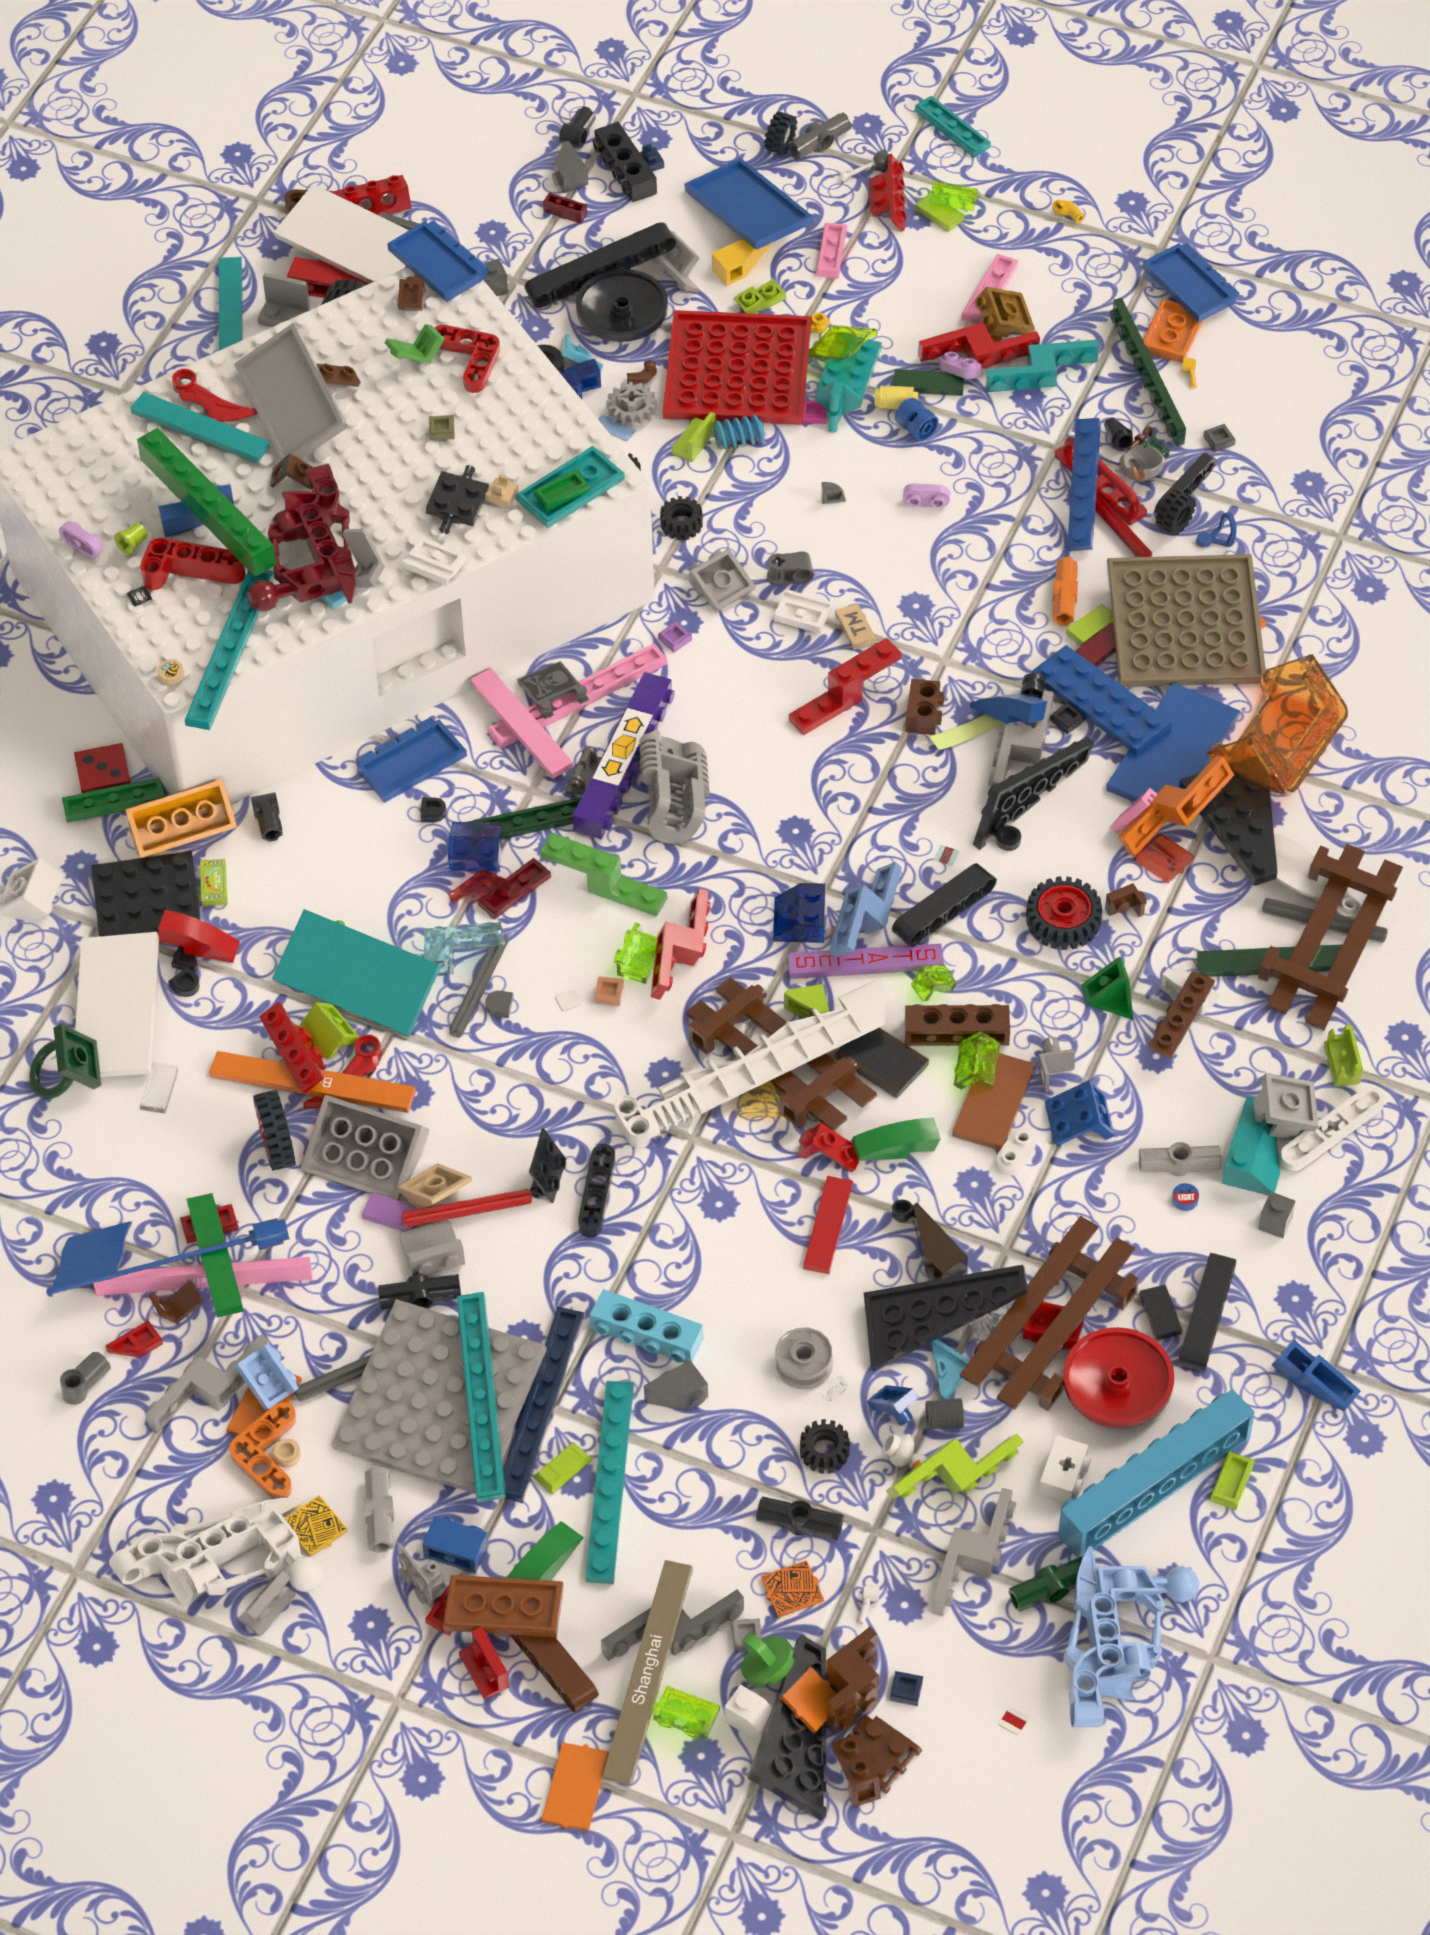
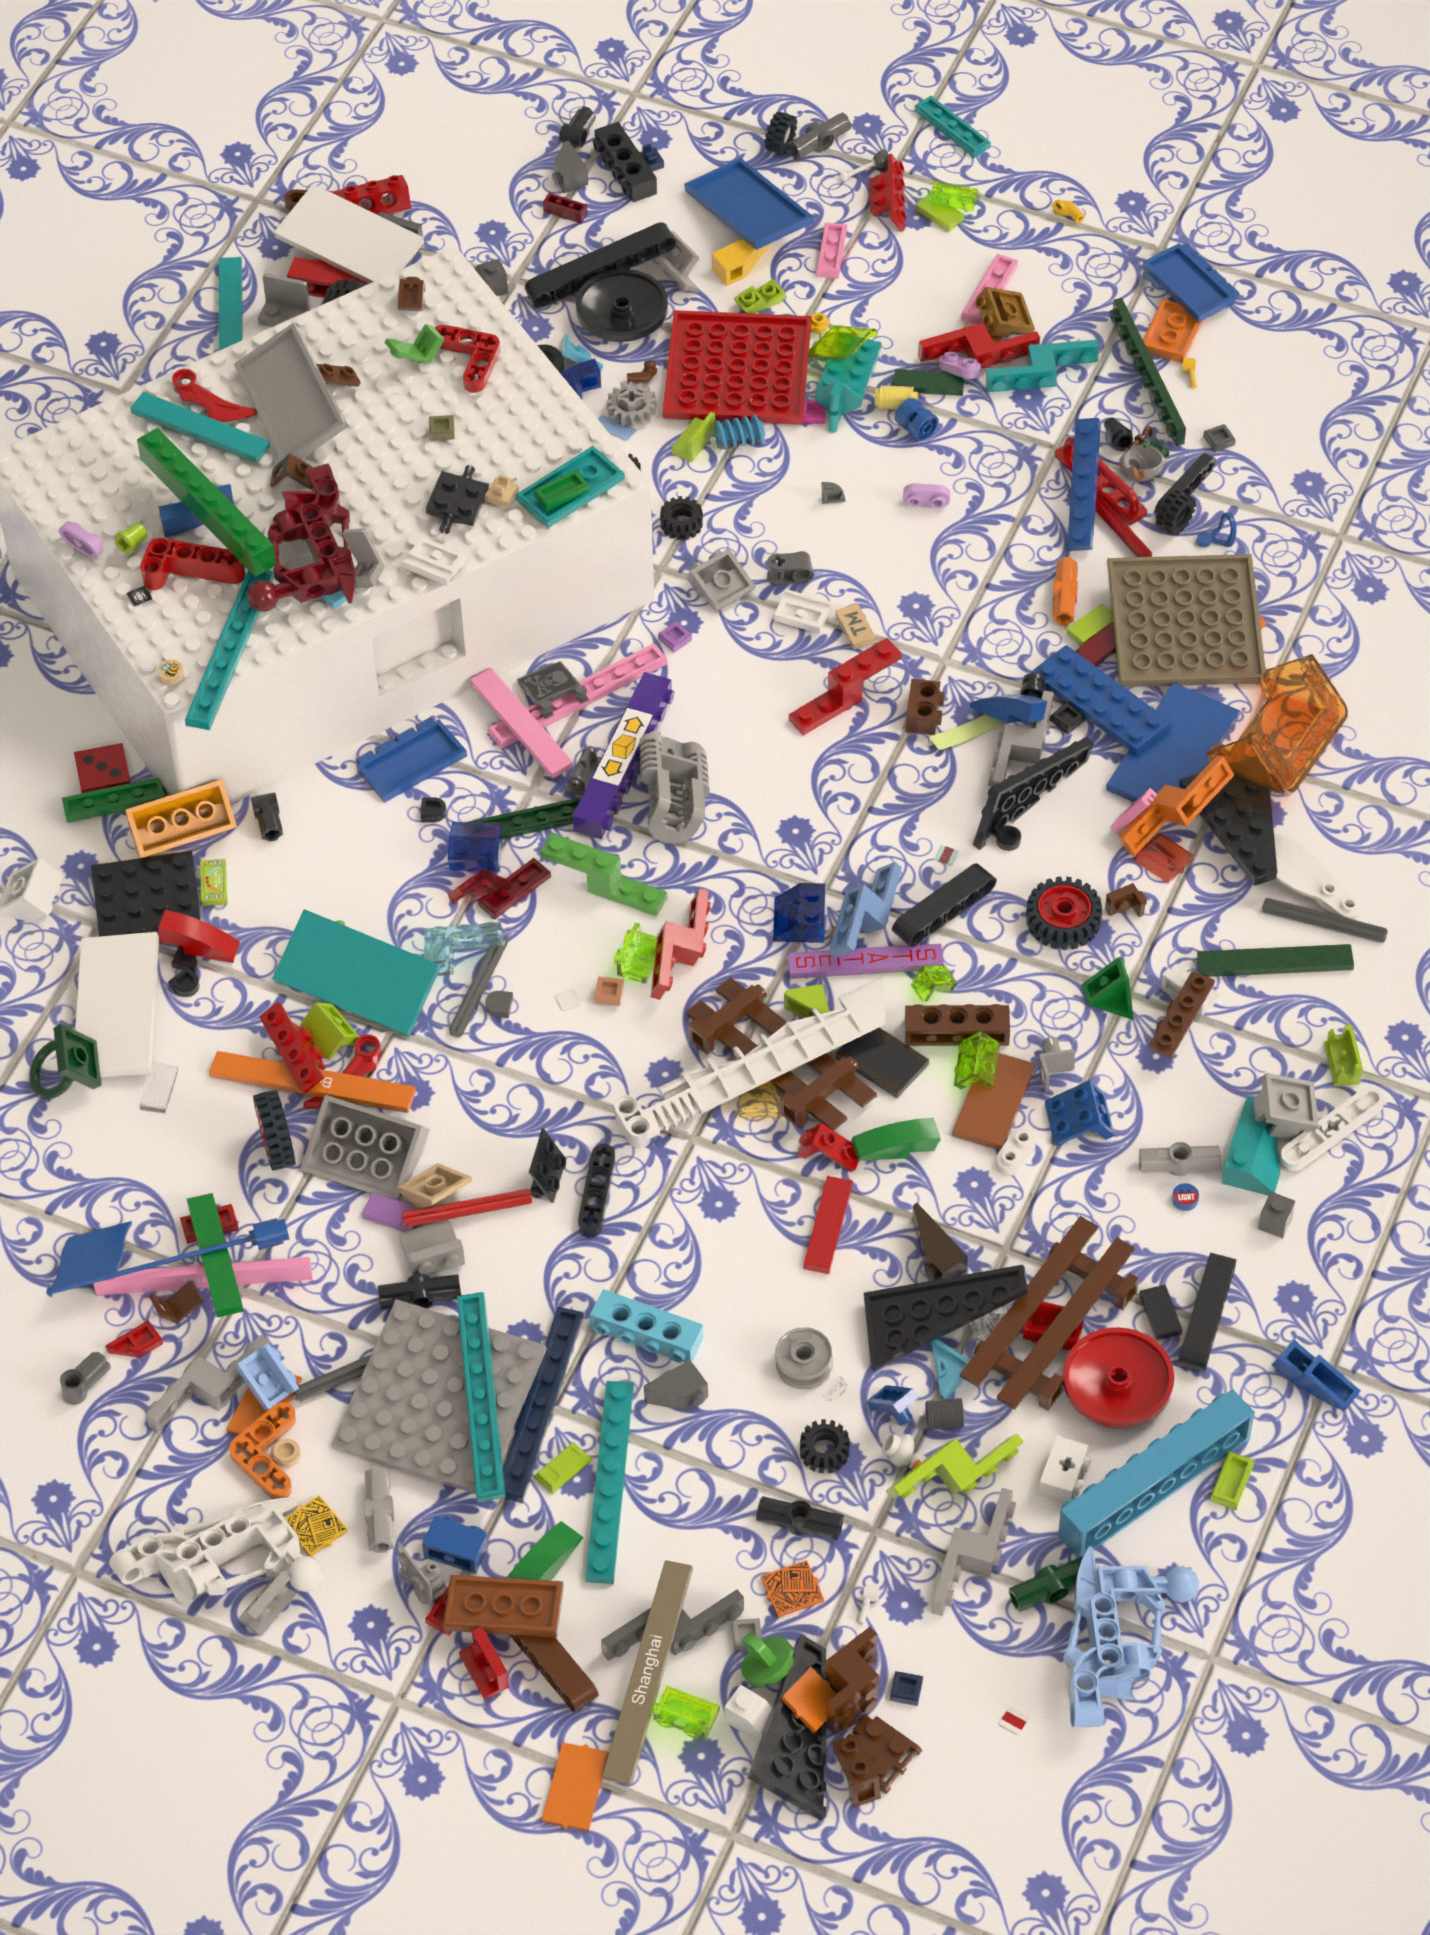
blue hinge [387,220,489,302] -> none
black hinge [892,1199,913,1223] -> none
reddish brown fence [1258,844,1403,1031] -> none

